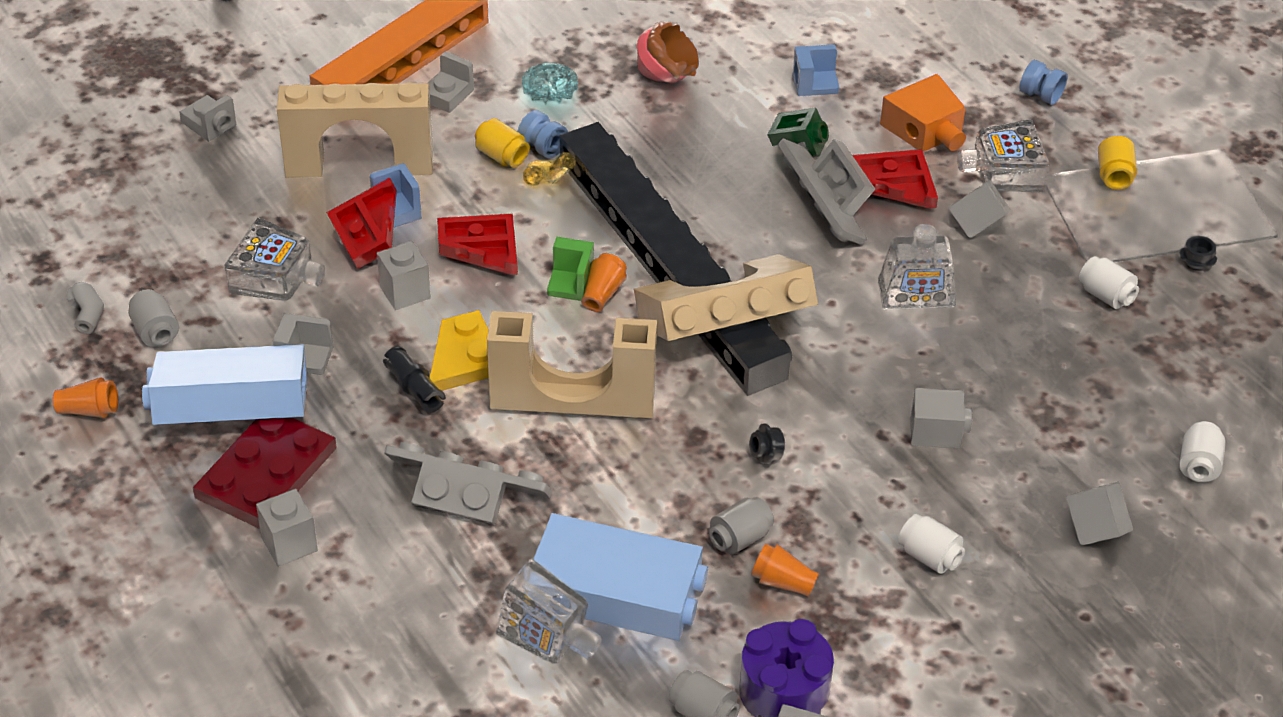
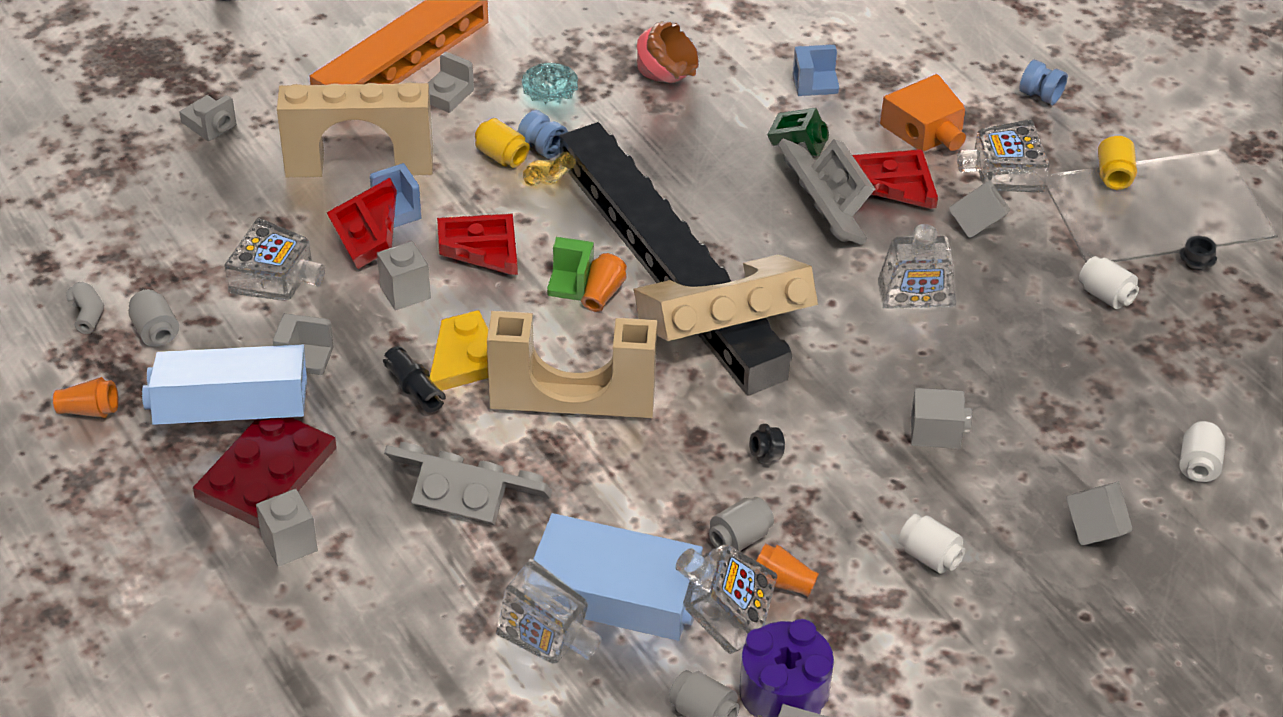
none -> clear torso [676,545,778,654]

